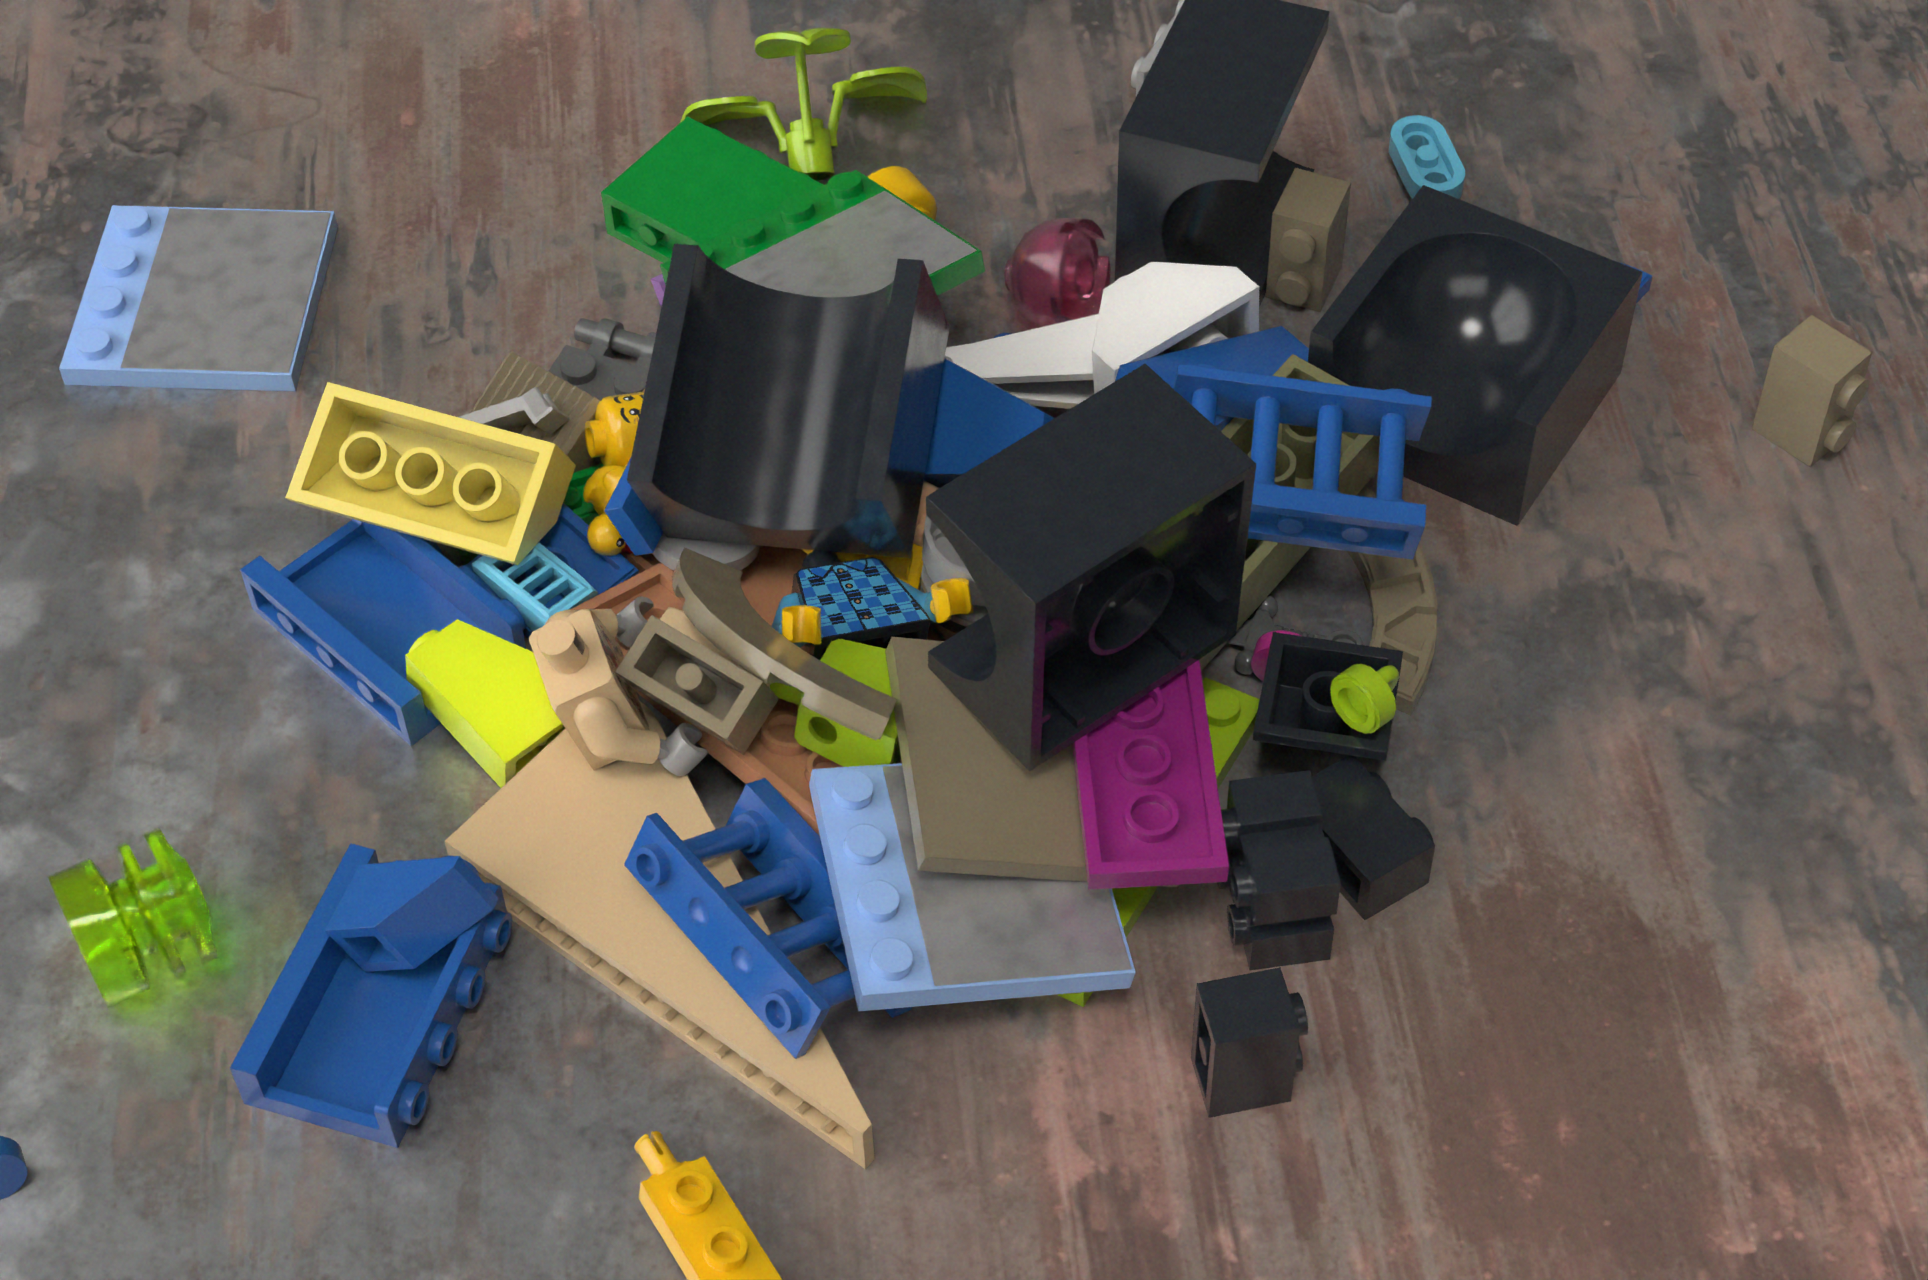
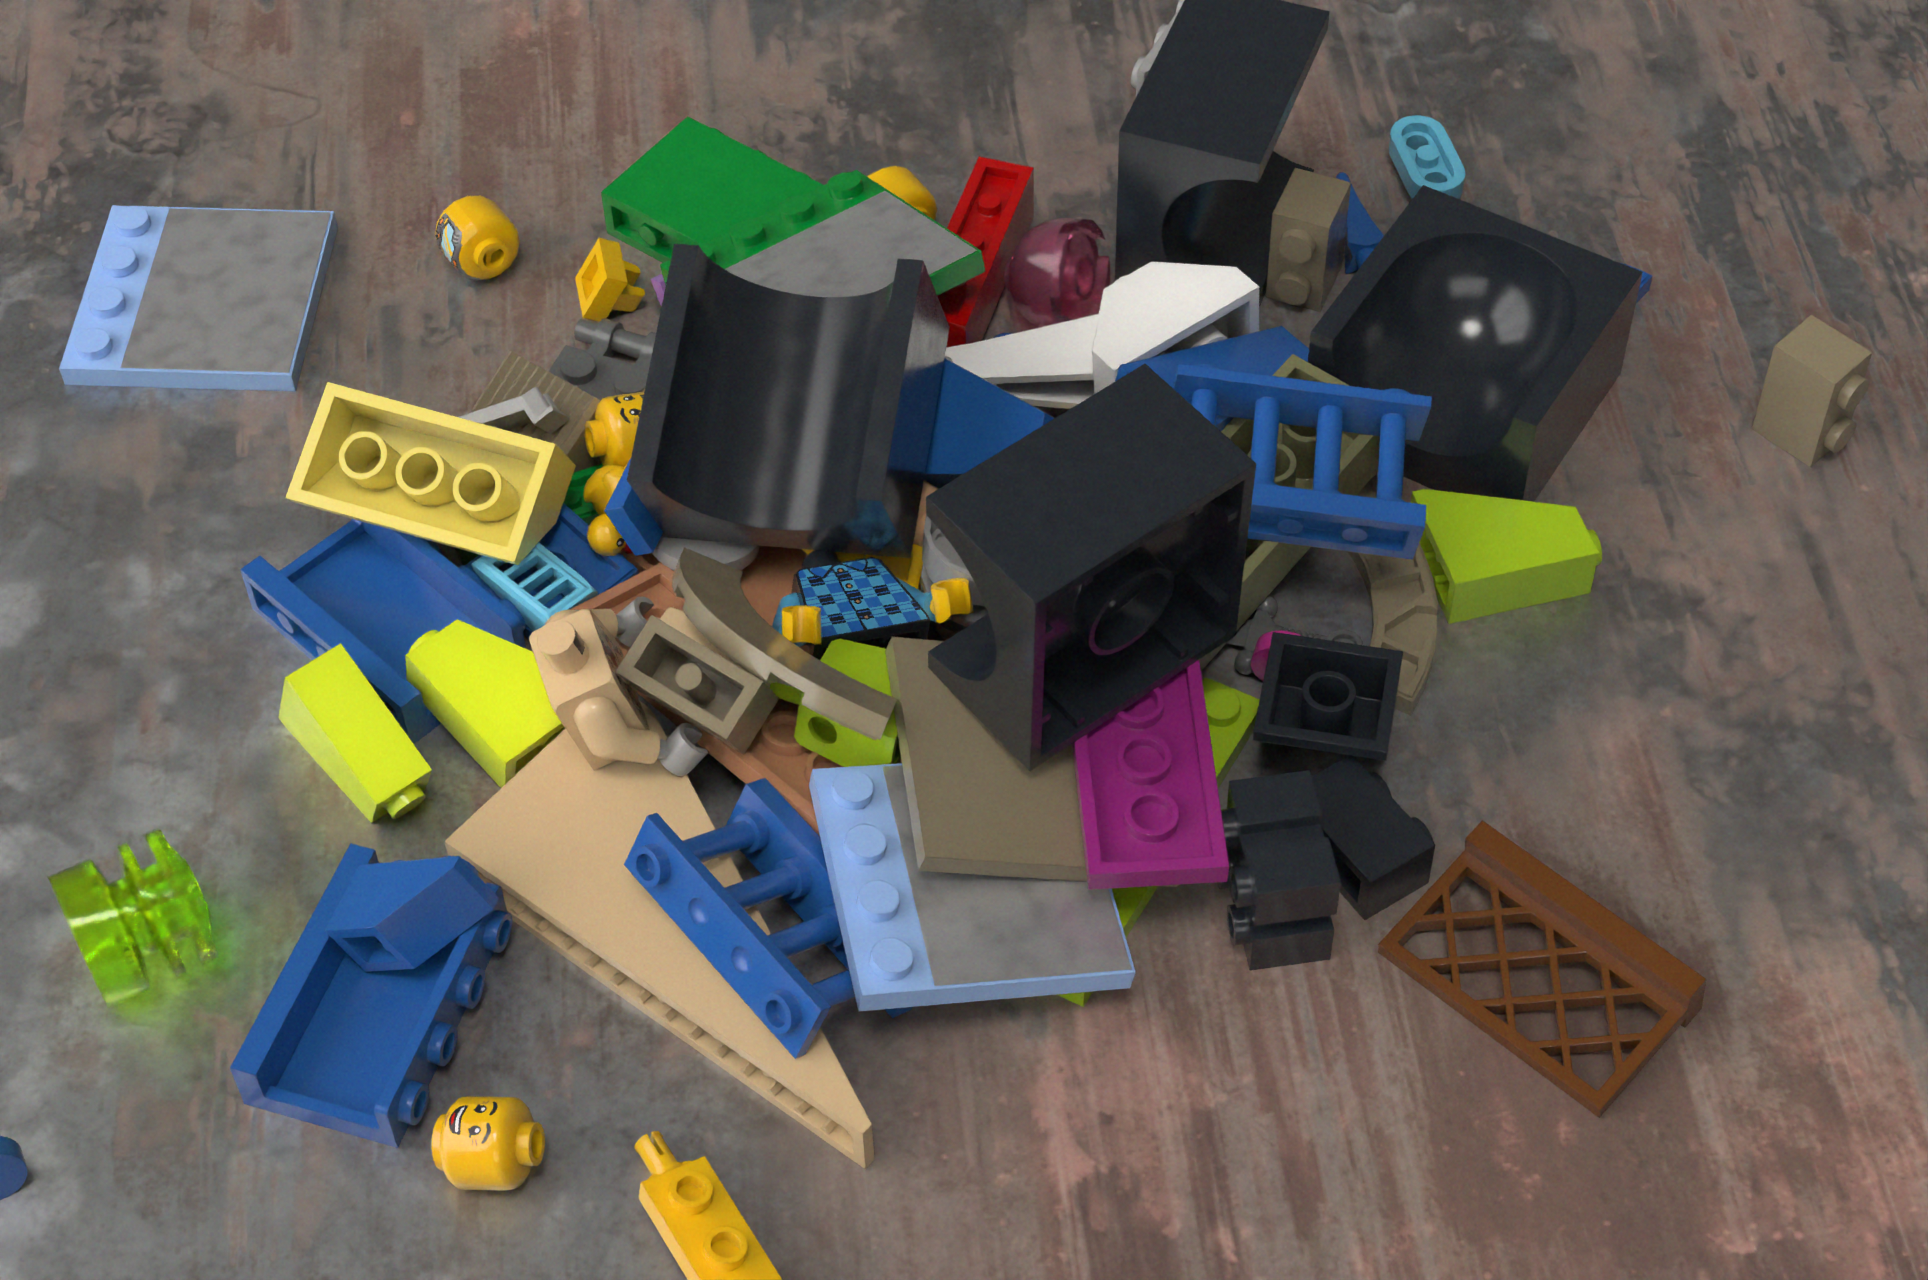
lime plant [681,28,927,181] -> none
black brick [1191,967,1308,1118] -> none
lime tile [1330,664,1399,734] -> none
none -> neon yellow slope [278,643,432,823]
none -> yellow head [432,1096,545,1191]
none -> yellow head [435,195,520,281]
none -> yellow tile [575,238,645,322]
none -> red brick [938,156,1034,347]
none -> blue piece [1336,172,1384,274]
none -> reddish brown fence [1378,820,1706,1118]
none -> lime slope [1410,489,1602,624]

